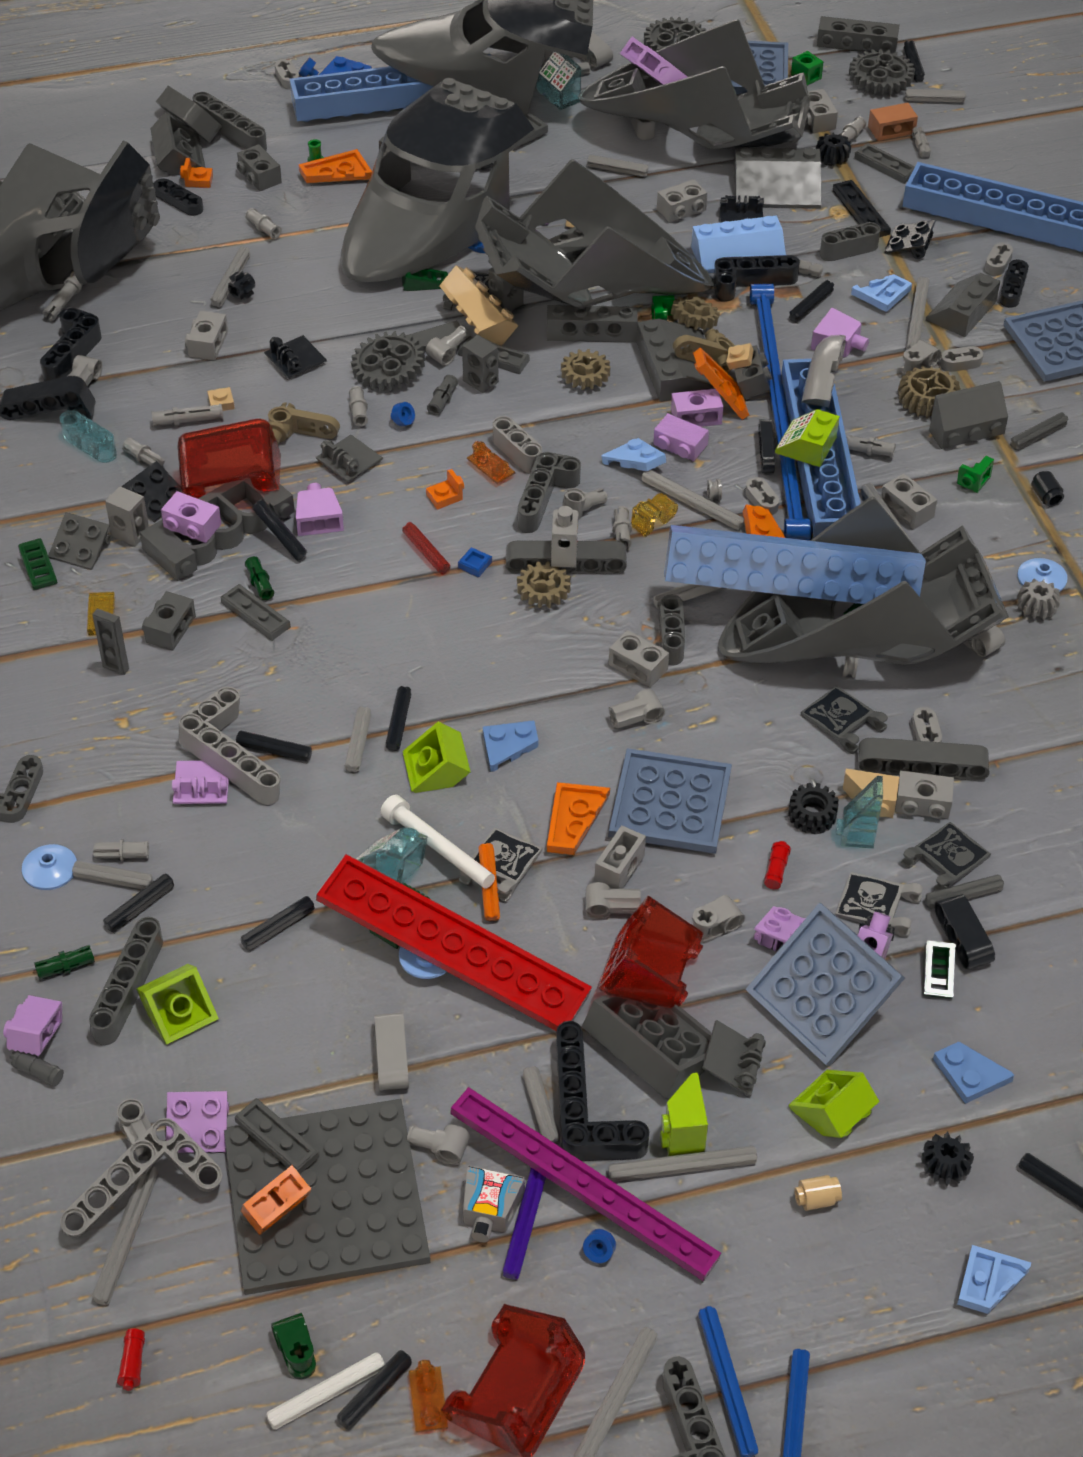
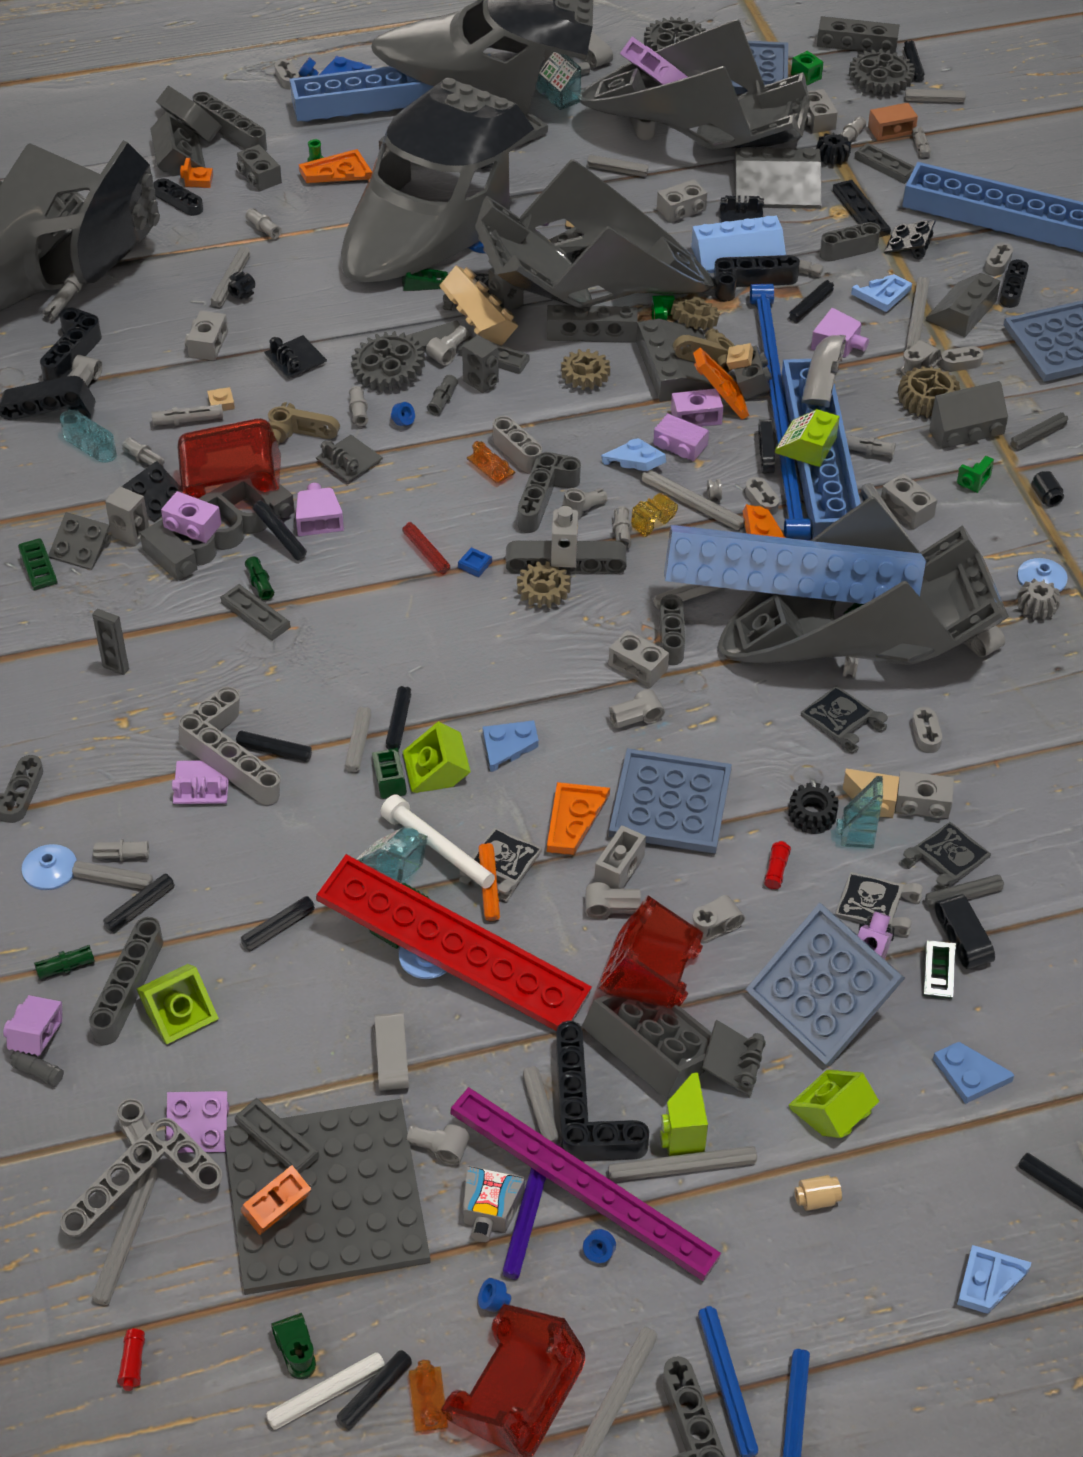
clear yellow tile [87,592,115,636] -> none
dark grey brick [142,591,196,651] -> none
orange bracket [426,469,465,510] -> none
lavender hinge [754,906,806,951] -> none
dark grey beam [859,738,990,781] -> none
black gear [921,1131,974,1185] -> none
none -> dark green slope [372,748,407,799]
none -> blue tile [478,1278,511,1312]

